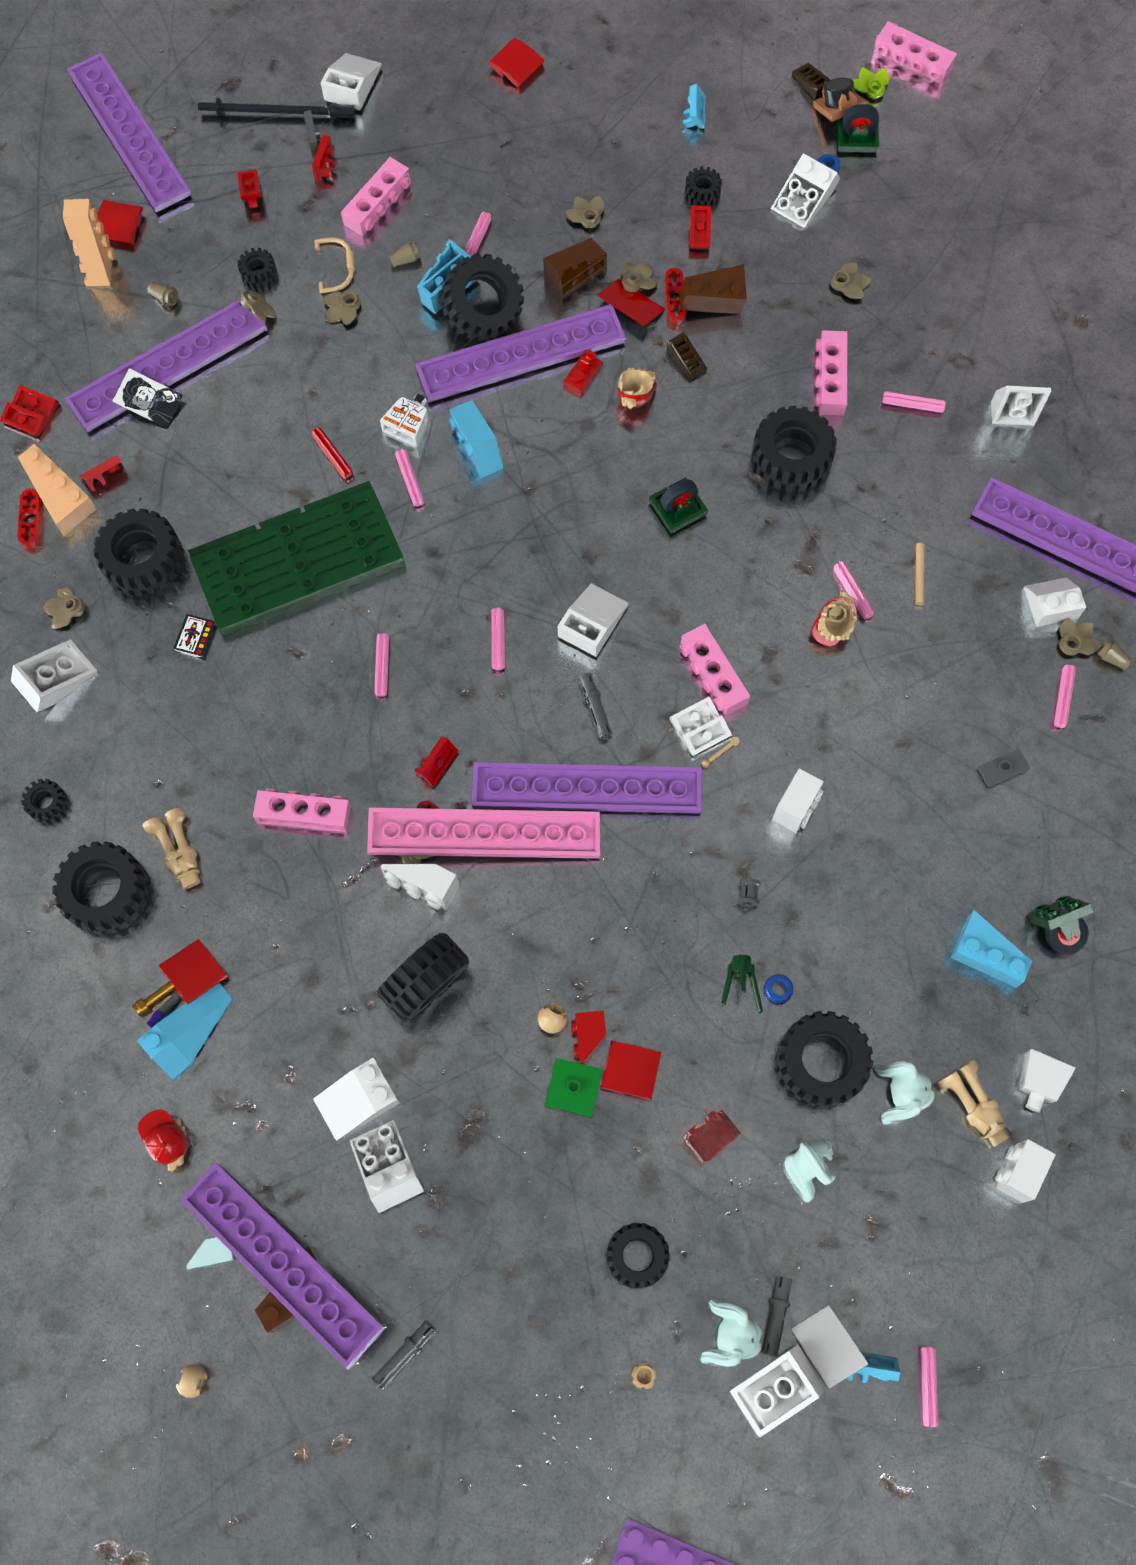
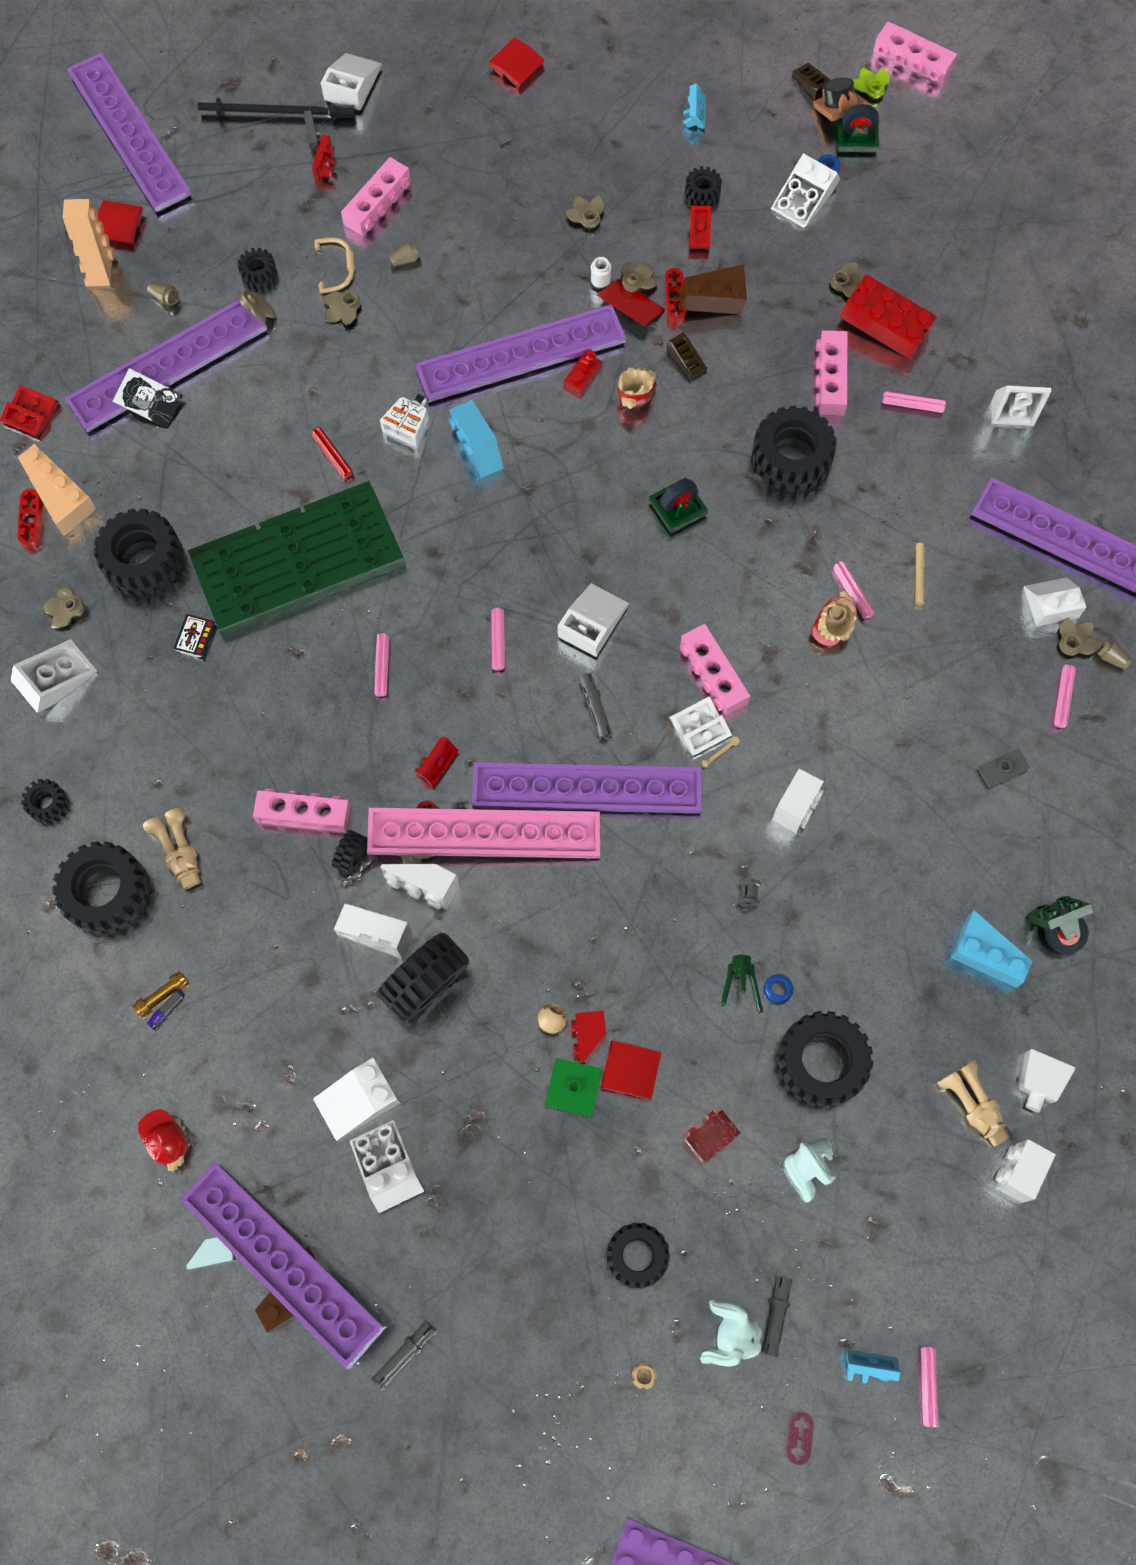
red plate [79,455,122,491] -> none
medium azure wedge [137,983,233,1080] -> none
red slope [158,939,227,1005] -> none
tan piece [176,1364,208,1398] -> none
red plate [237,169,261,208] -> none
bright pink axle [395,449,424,507] -> none
medium azure wedge [417,239,476,314] -> none
black tyre [441,254,524,341] -> none
bright pink axle [464,211,491,257] -> none
reddish brown wedge [543,238,607,299] -> none
white slope [730,1344,828,1438] -> none
white sticker [791,1305,868,1389] -> none
light aqua hair [874,1061,935,1125] -> none
none -> black tyre [331,830,368,875]
none -> white wedge [334,903,412,959]
none -> white brick [591,257,611,288]
none -> clear pink beam [786,1412,814,1465]
none -> red piece [840,274,937,360]

